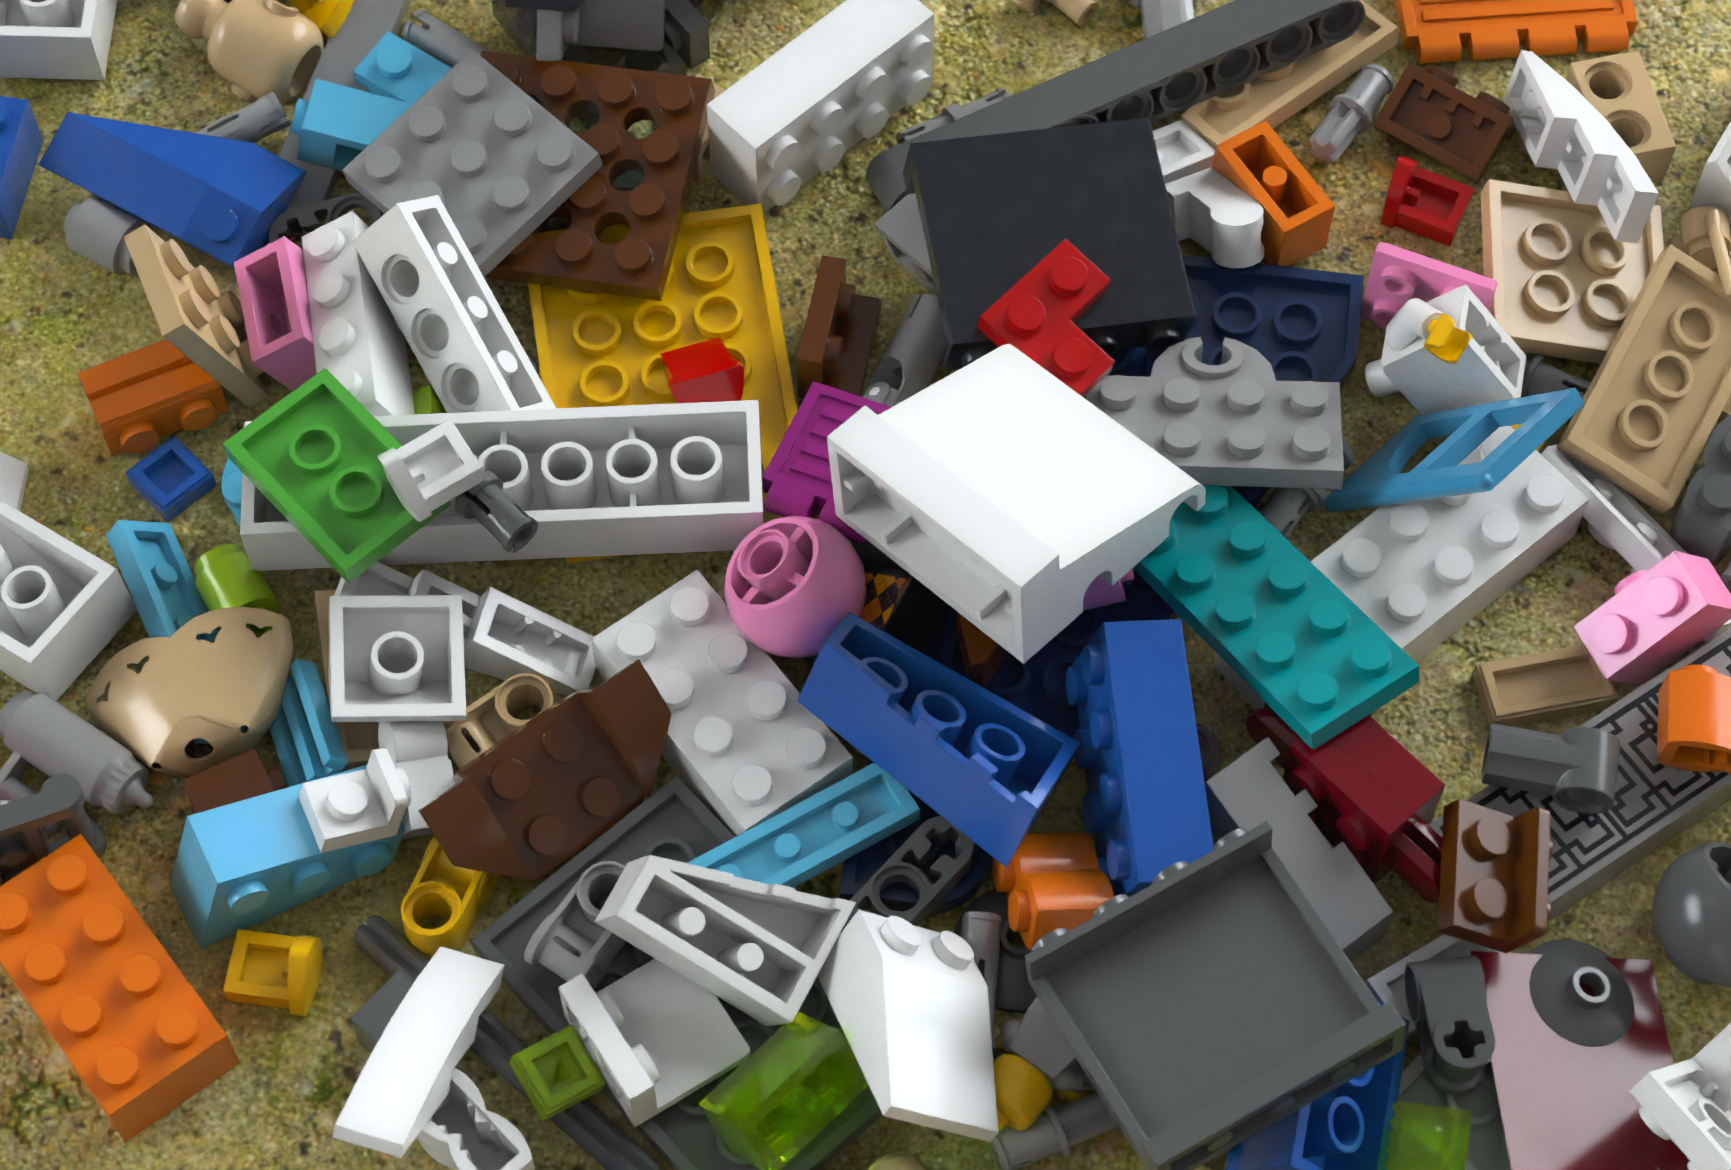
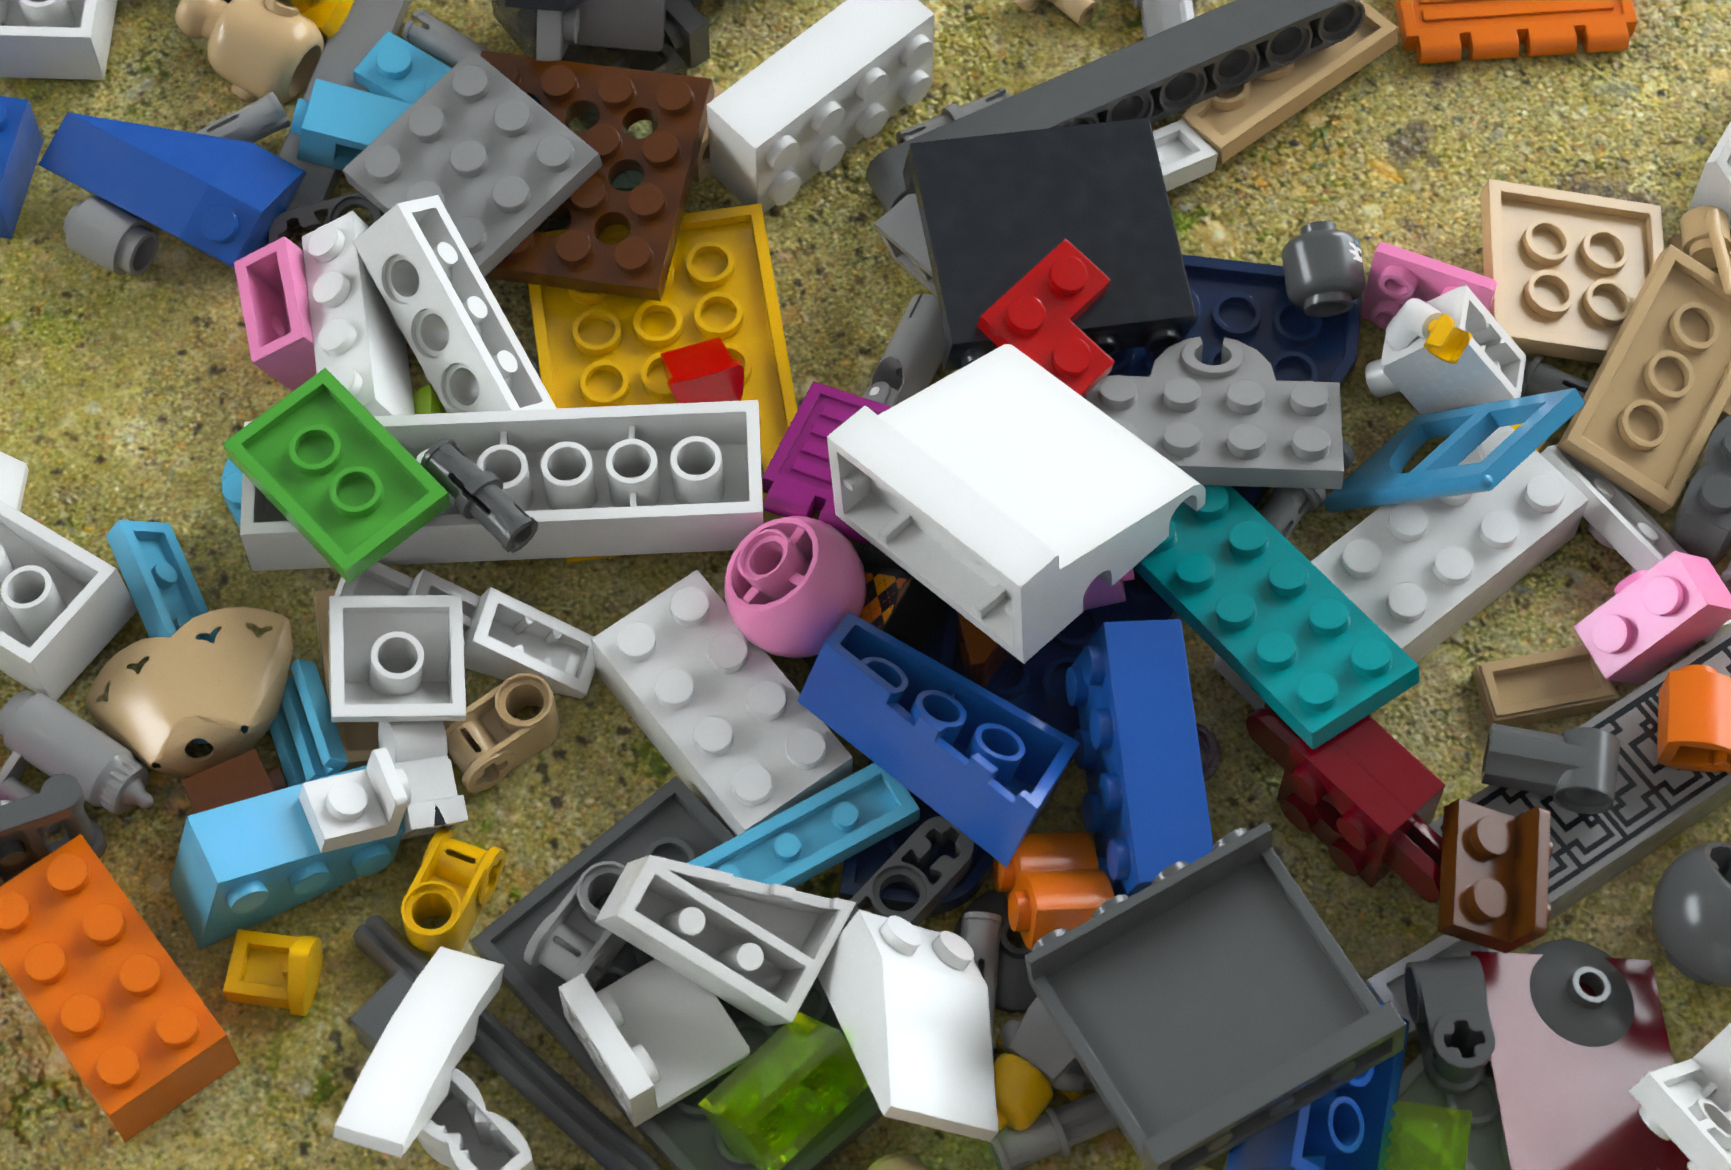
orange brick [78,339,229,456] -> none
tan plate [124,224,271,409] -> none
blue tile [125,435,217,522] -> none
lime brick [194,544,280,638] -> none
white tile [378,419,487,522] -> none
reddish brown piece [418,659,672,881] -> none
lime tile [509,1024,606,1122] -> none
reddish brown bracket [797,255,881,398] -> none
white leg [1165,167,1264,268] -> none
light grey wedge [1205,737,1393,962] -> none
orange brick [1212,120,1335,267] -> none
light grey axle [1309,63,1395,163] -> none
reddish brown bracket [1373,63,1516,185] -> none
red tile [1381,156,1475,247] -> none
white slope [1503,51,1659,243] -> none
tan brick [1566,50,1676,182] -> none
none -> dark grey head [1281,221,1366,317]

